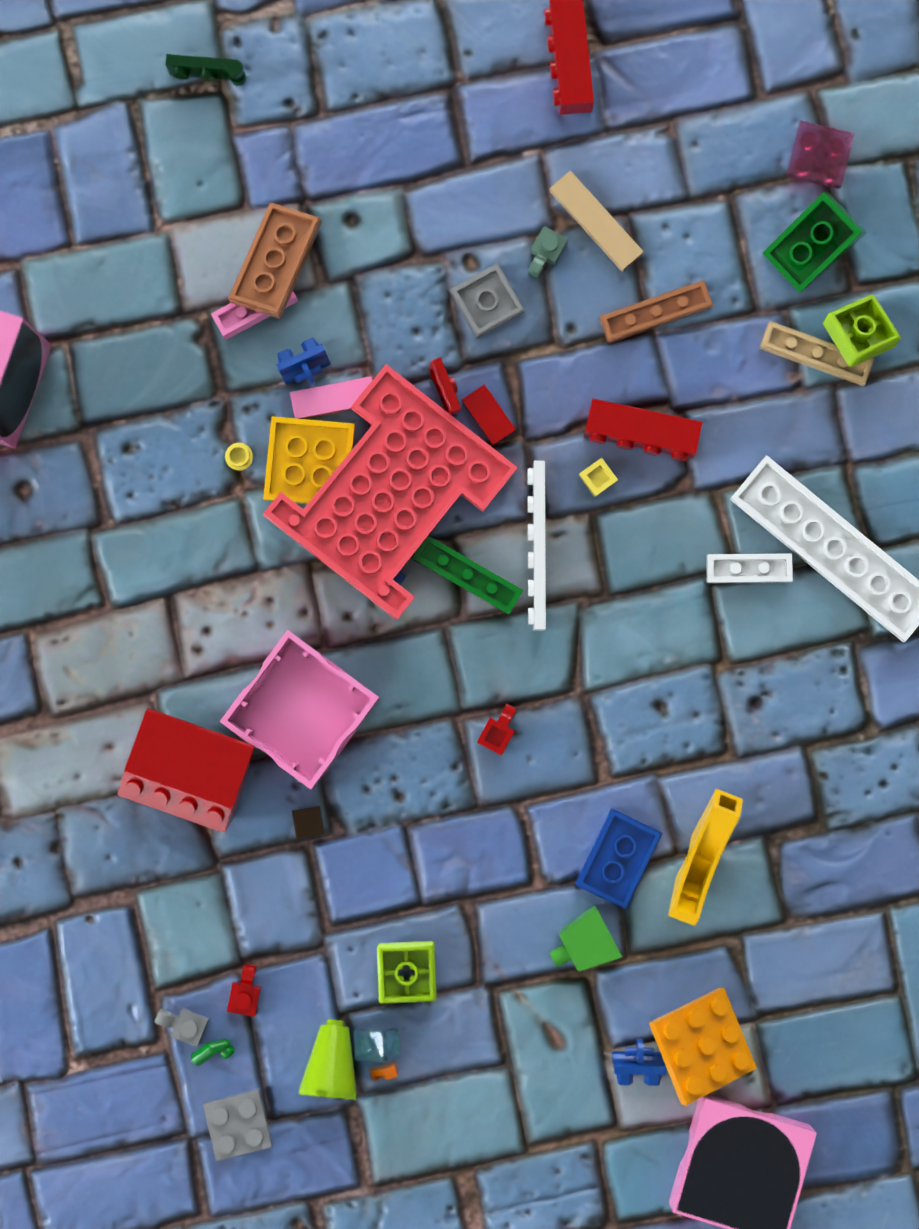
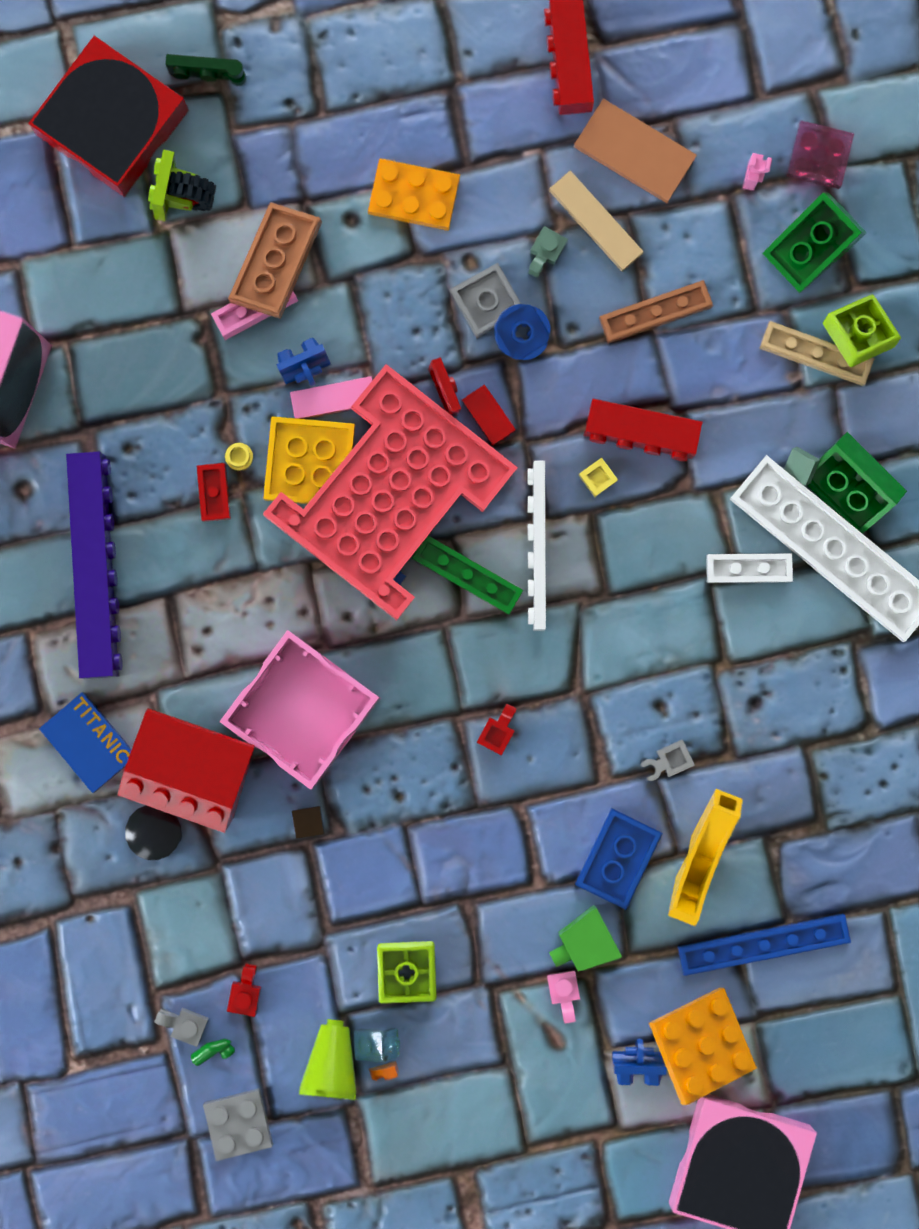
none -> black tile [28,35,189,197]
none -> blue tile [39,692,132,793]
none -> dark purple brick [66,451,123,679]
none -> black dish [125,805,182,860]
none -> plate [148,149,216,222]
none -> red plate [196,463,231,522]
none -> light orange plate [368,158,460,231]
none -> blue plate [494,304,551,360]
none -> bright pink plate [547,970,580,1024]
none -> nougat tile [574,98,697,203]
none -> light grey plate [640,739,694,781]
none -> blue tile [677,914,851,976]
none -> bright pink plate [743,153,772,191]
none -> sand green tile [784,447,820,486]
none -> green slope [807,432,907,534]

